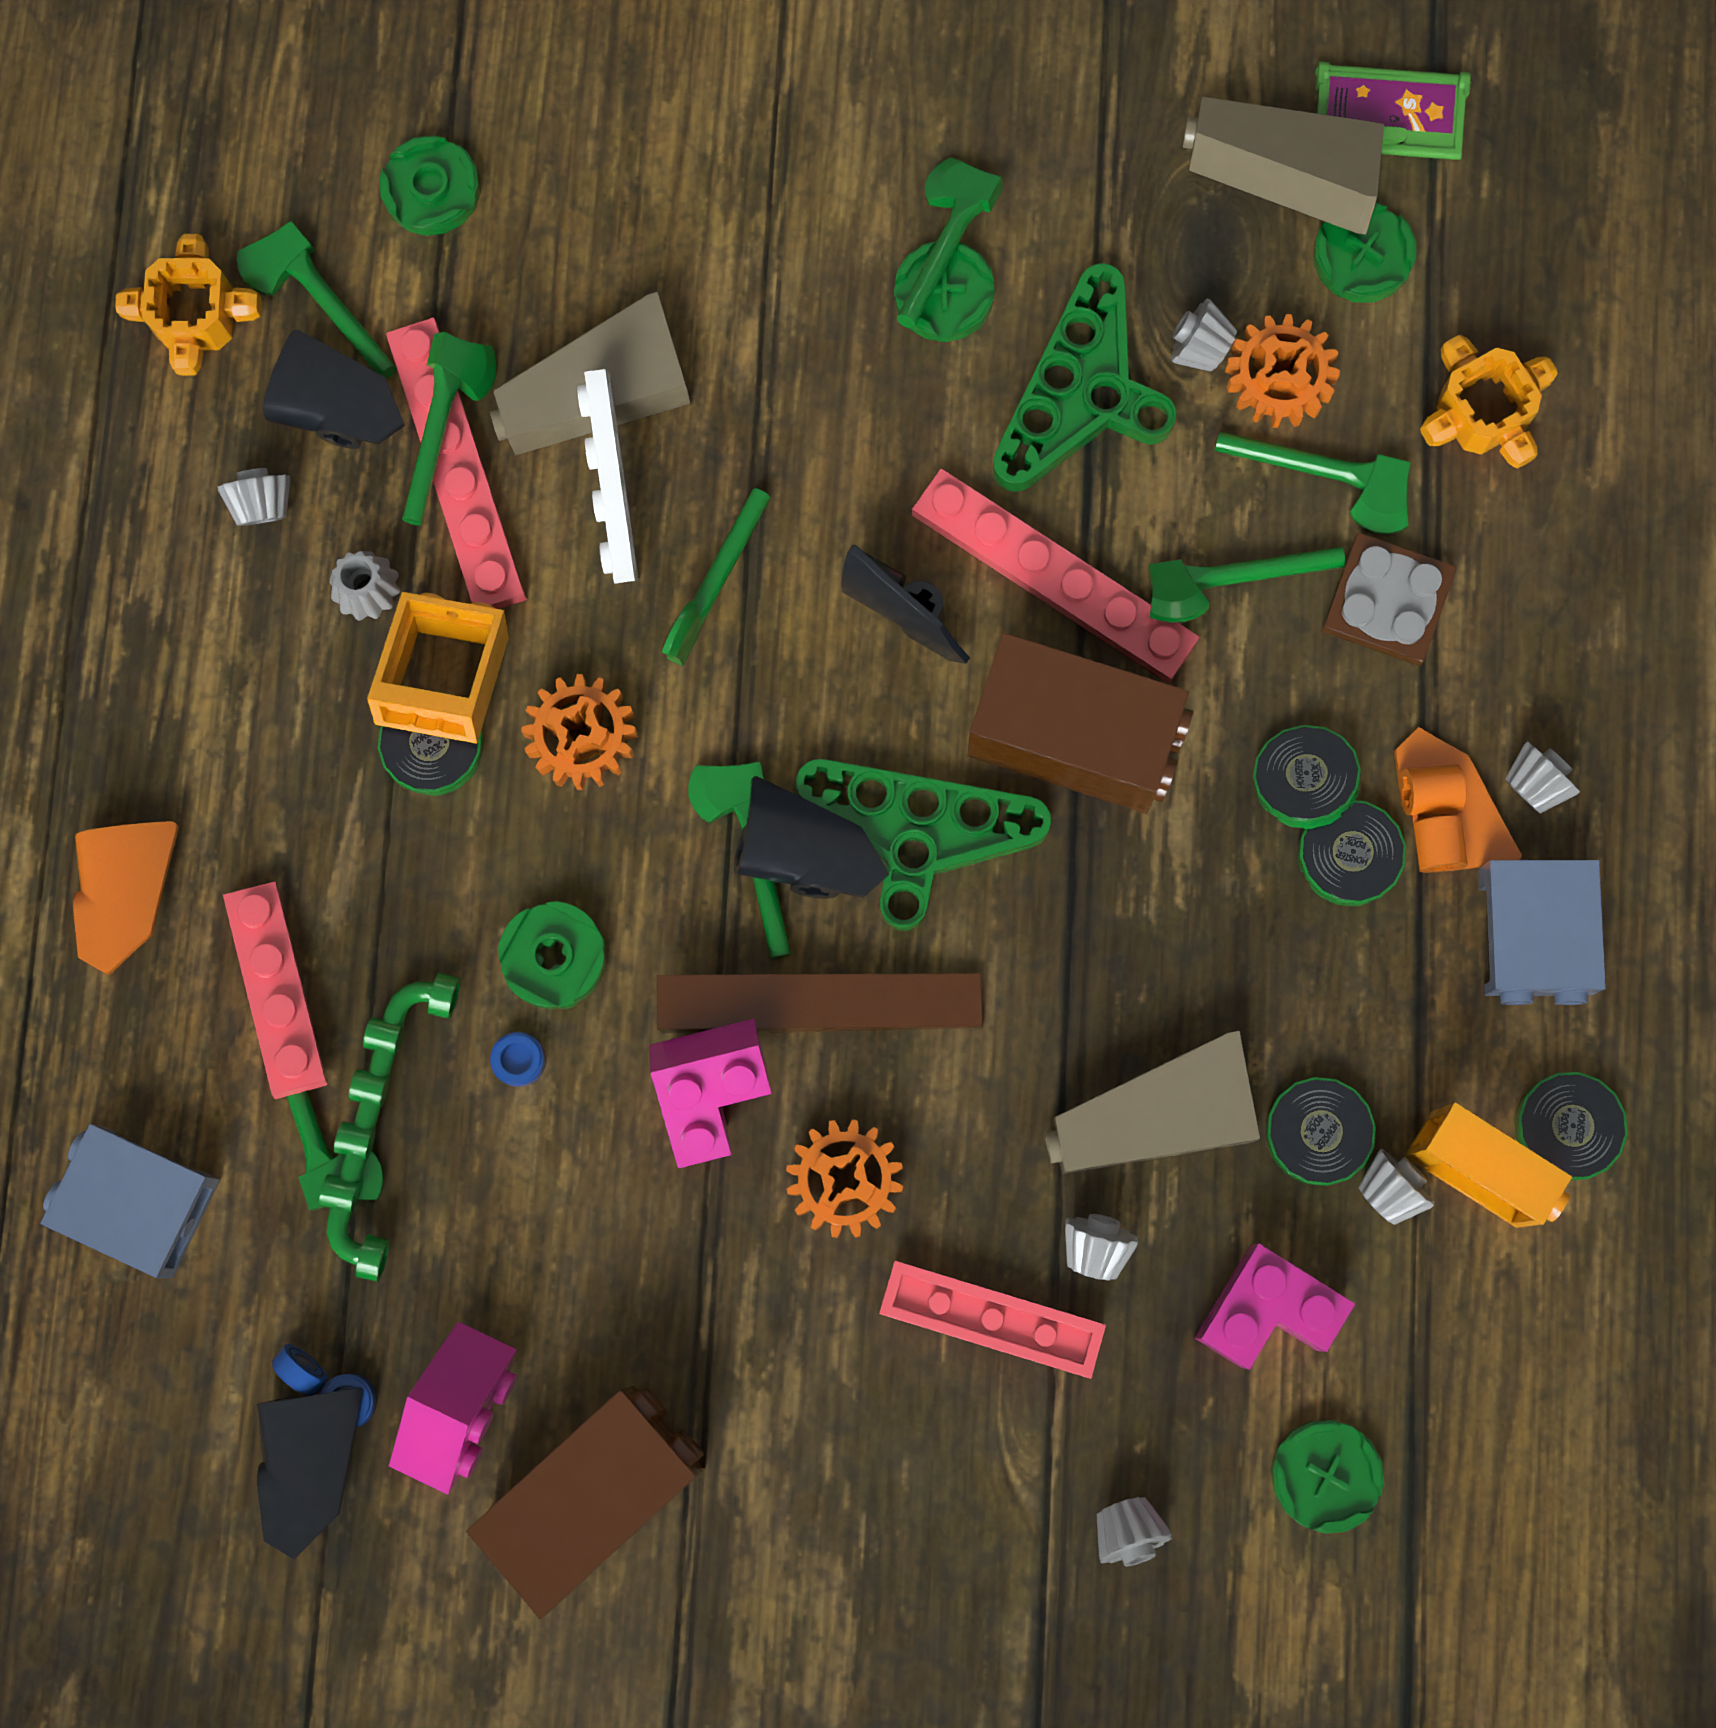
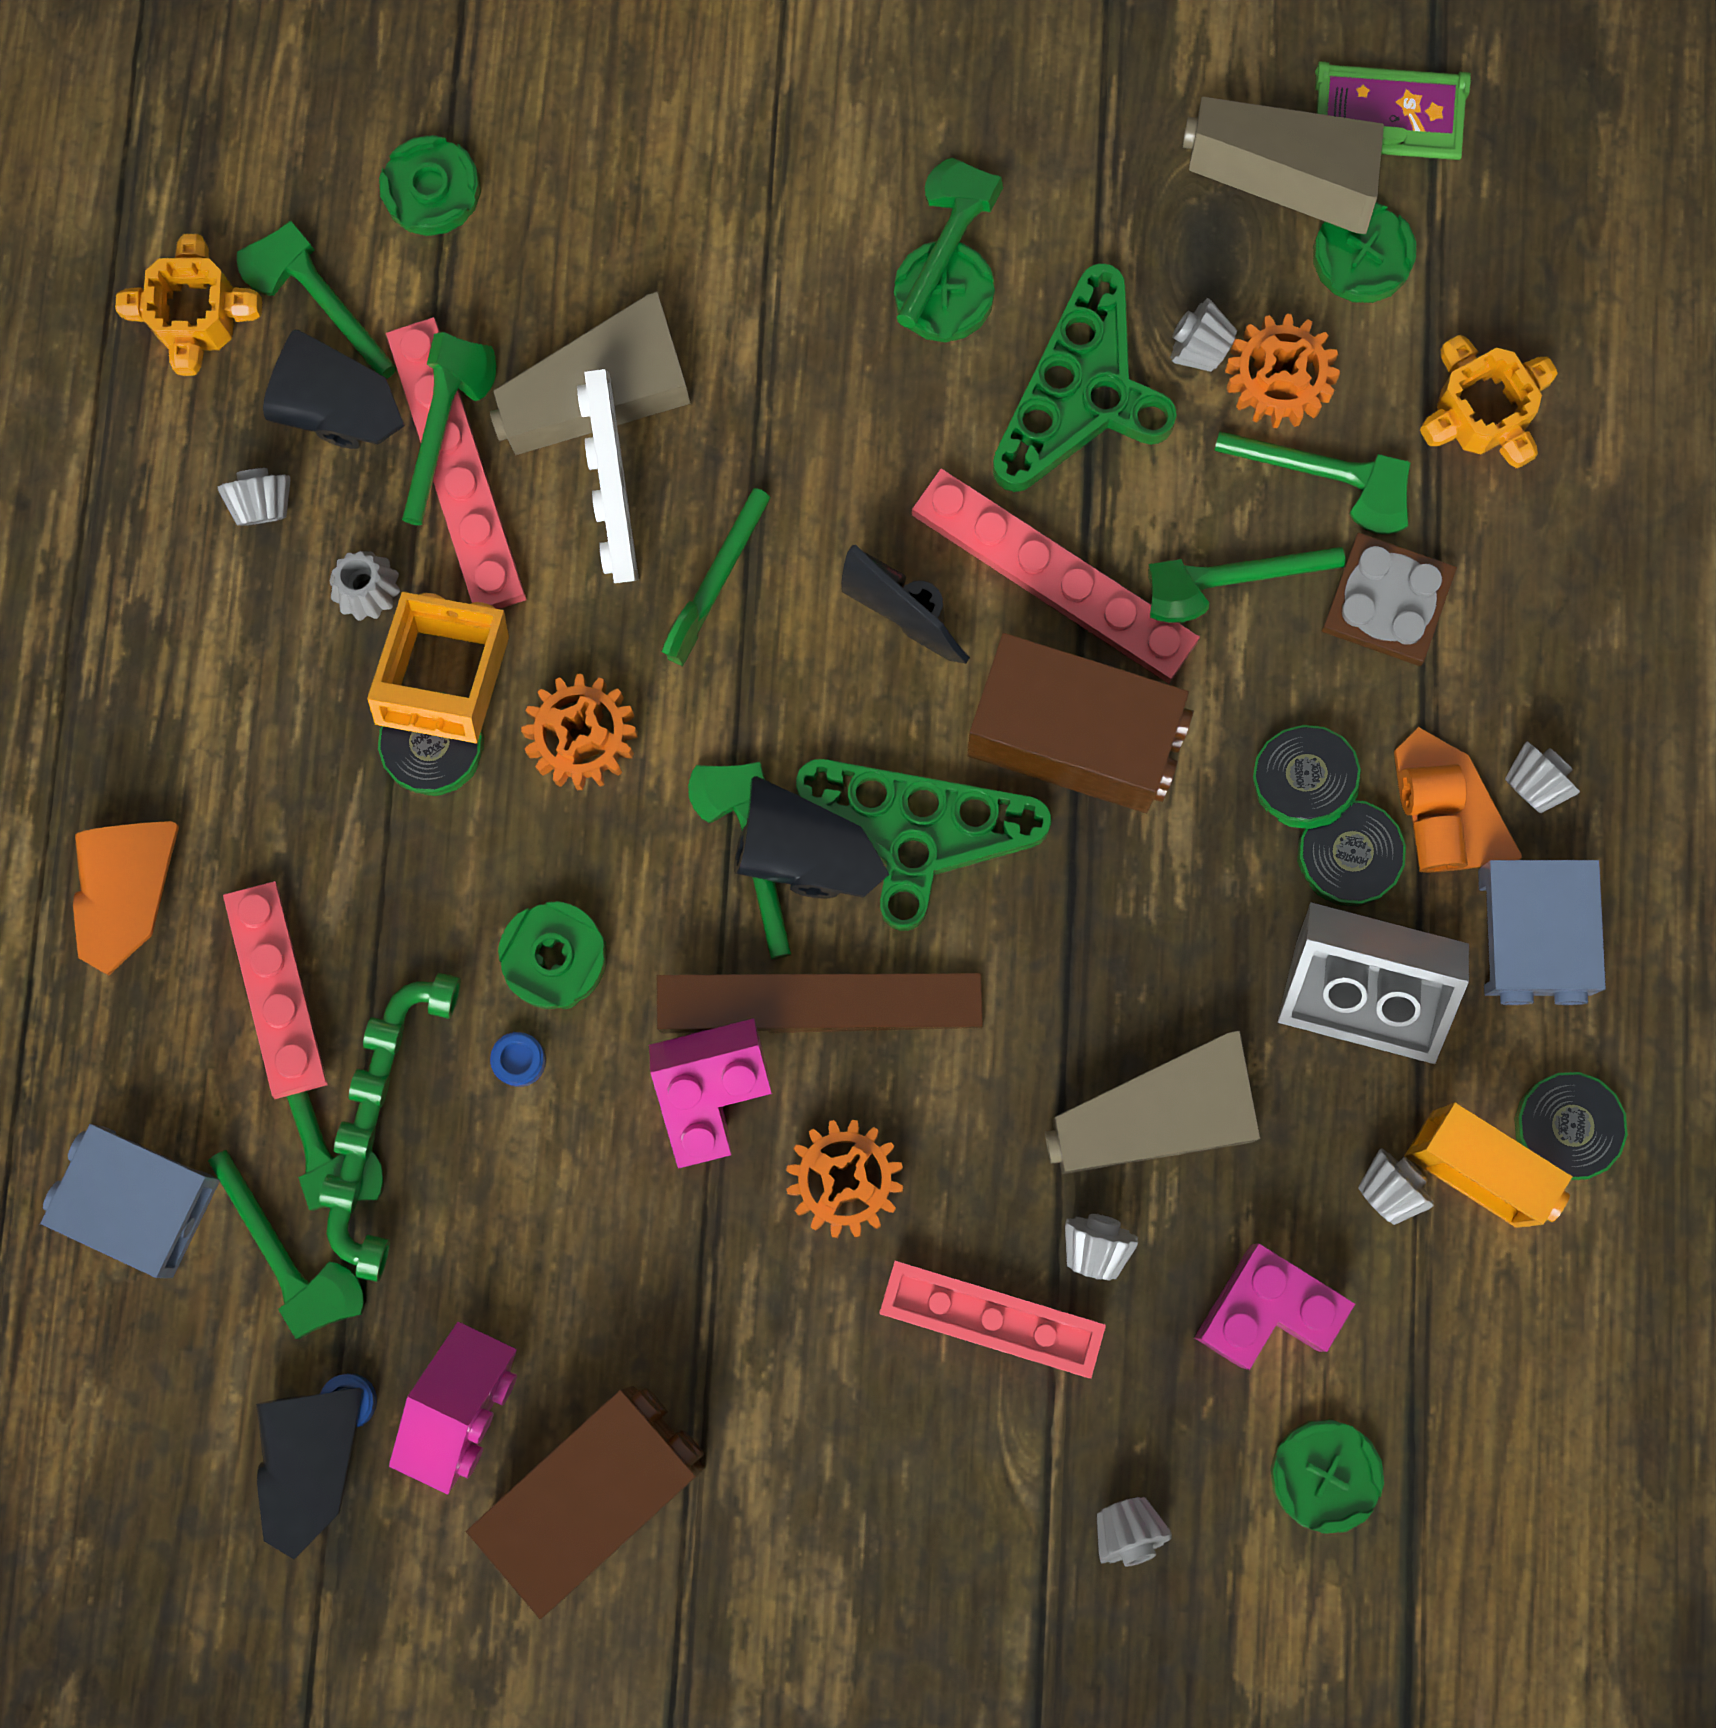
blue tile [272,1344,328,1396] -> none
black tile [1265,1077,1376,1186] -> none
none -> green piece [208,1150,364,1339]
none -> light grey slope [1278,902,1469,1064]

